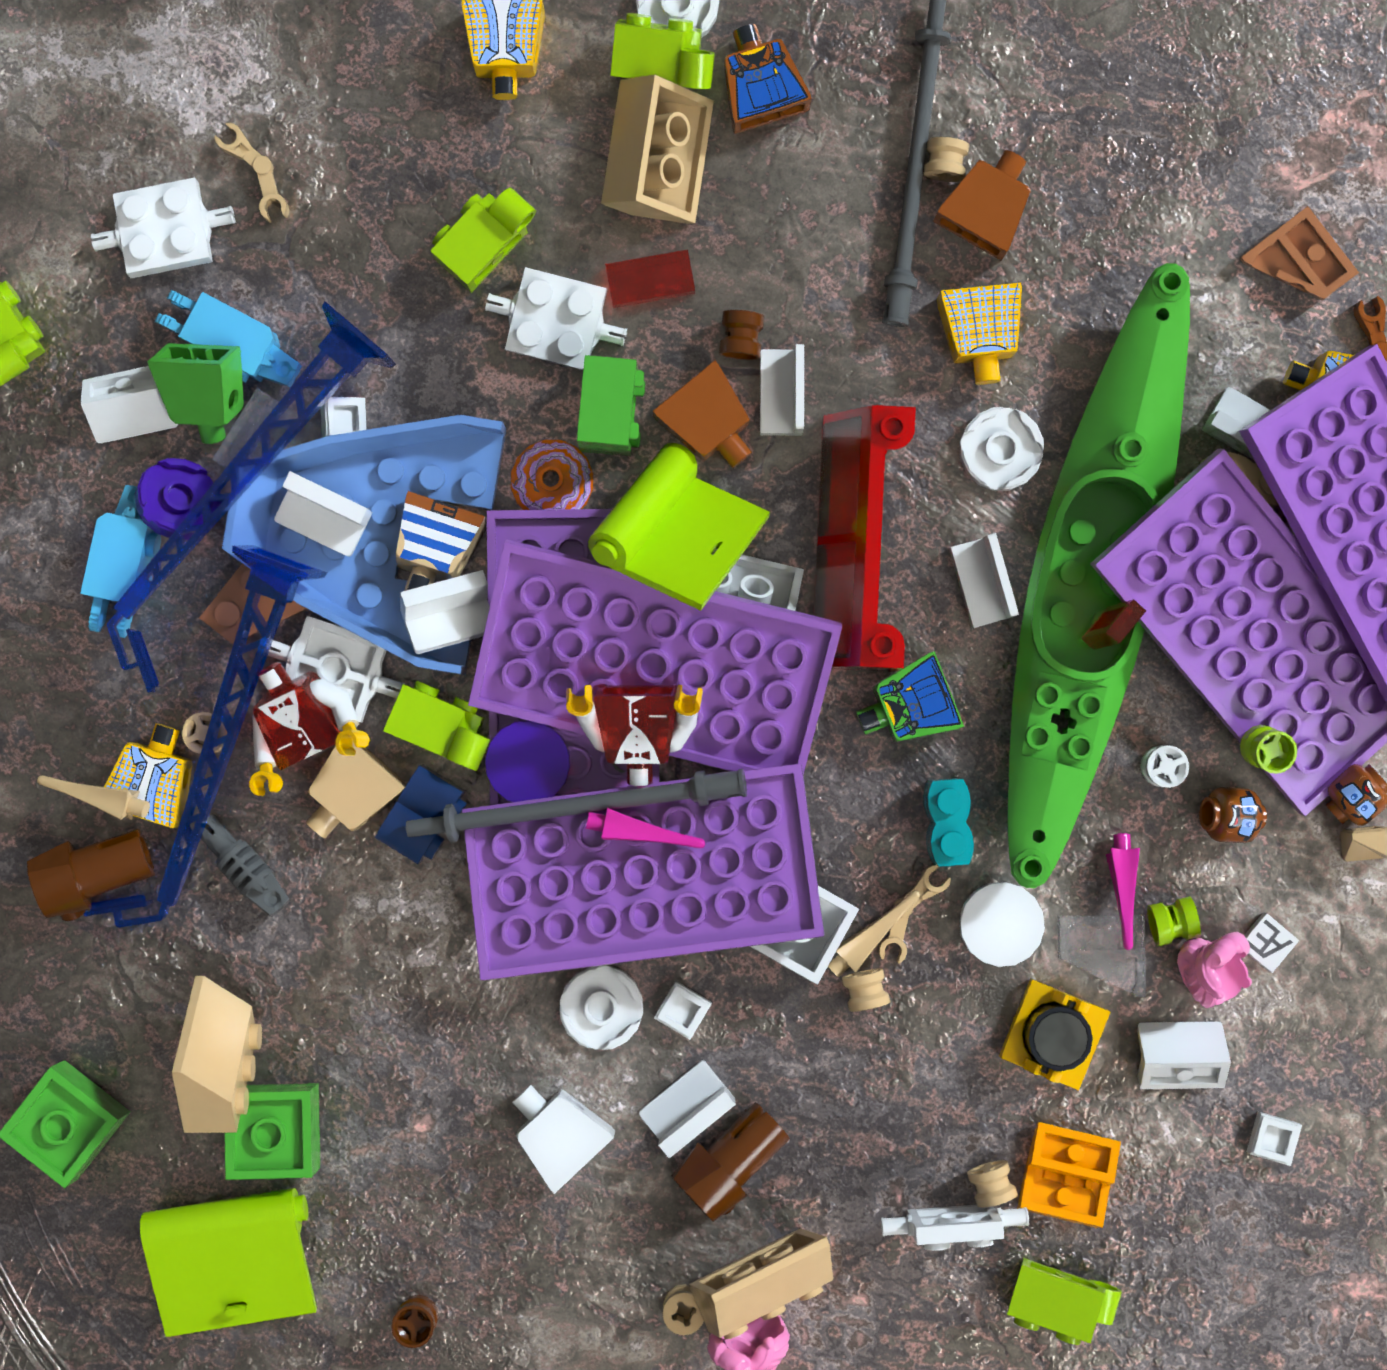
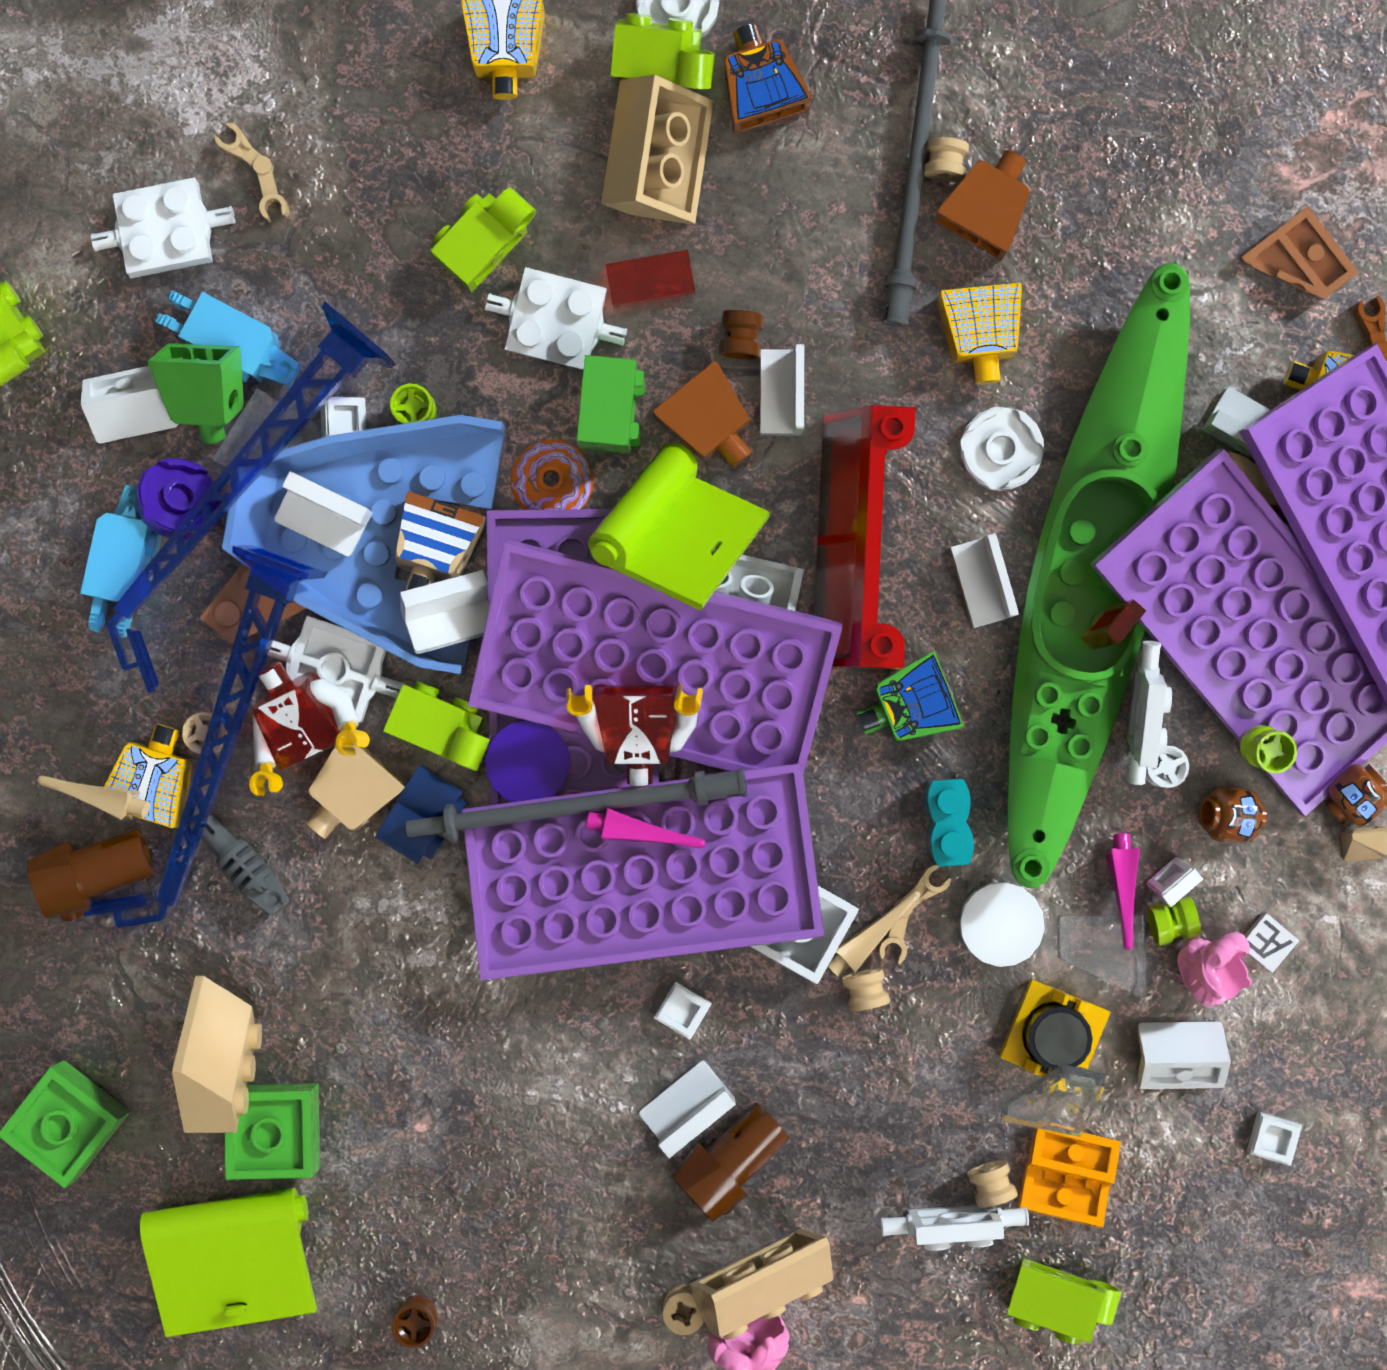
white torso [512,1085,615,1194] -> none
white tile [560,965,643,1050] -> none
none -> lime wheel [390,383,437,424]
none -> clear wing [1001,1064,1105,1137]
none -> white plate [1127,641,1172,785]
none -> white tile [1146,857,1203,907]

